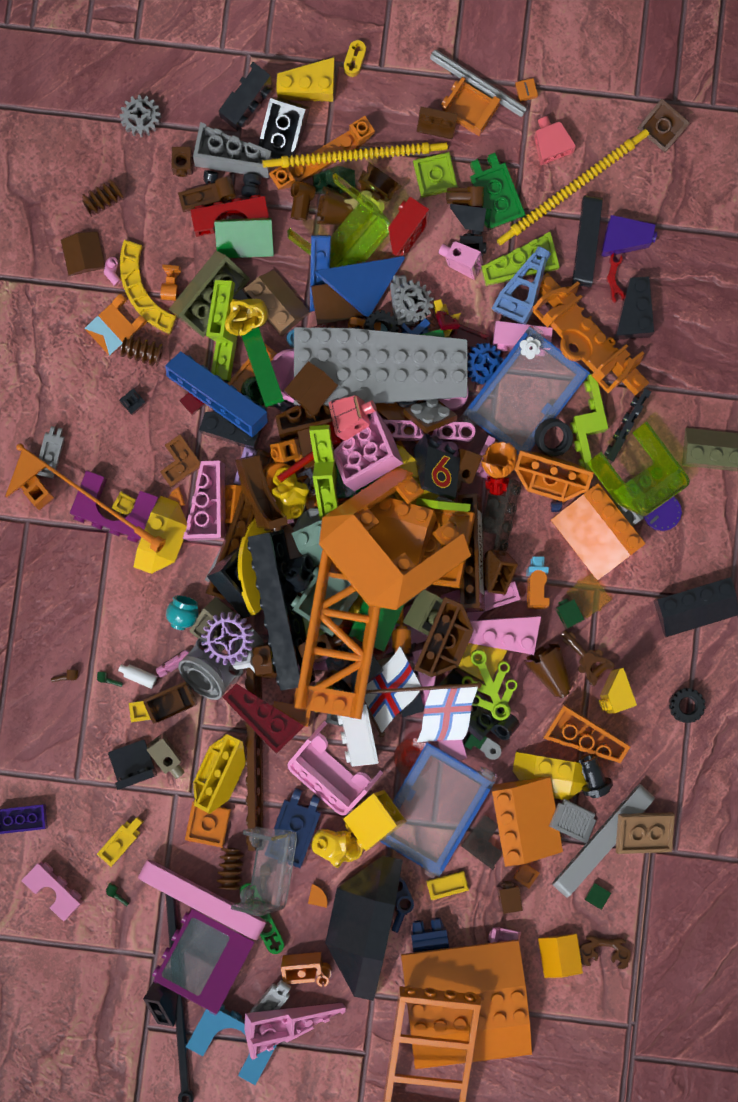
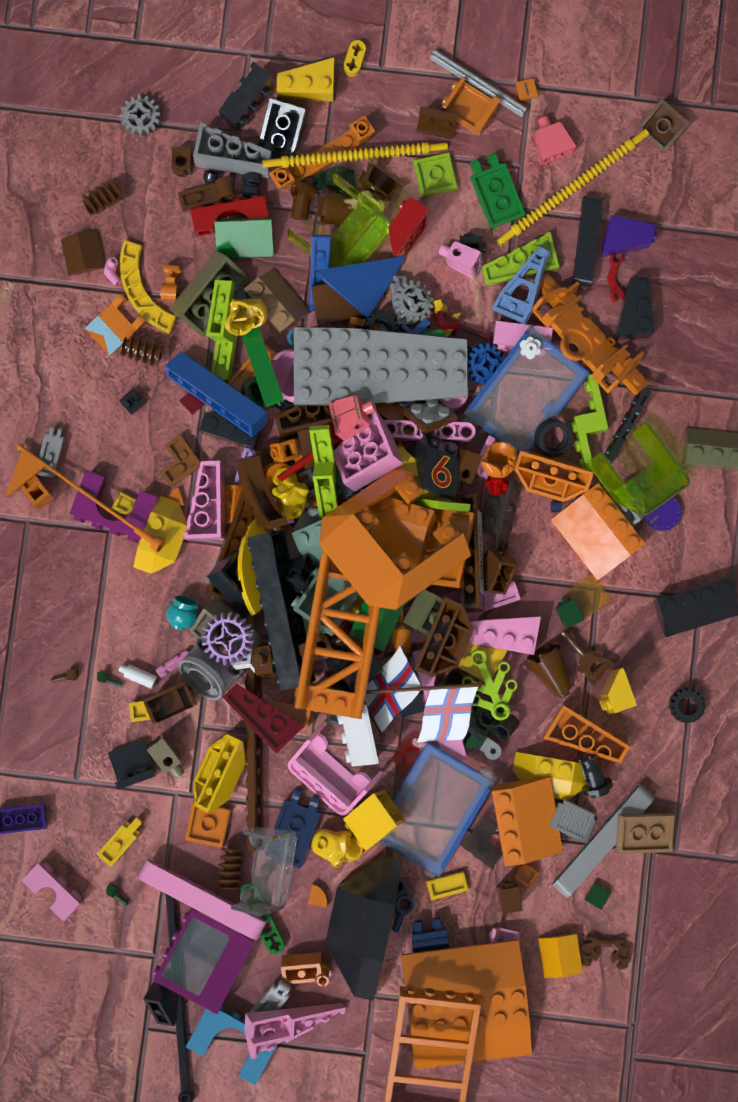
reddish brown slope [284,361,338,416] -> none
reddish brown piece [446,186,484,206] -> none
black slope [450,204,492,235] -> none
orange hips [526,556,549,609] -> none

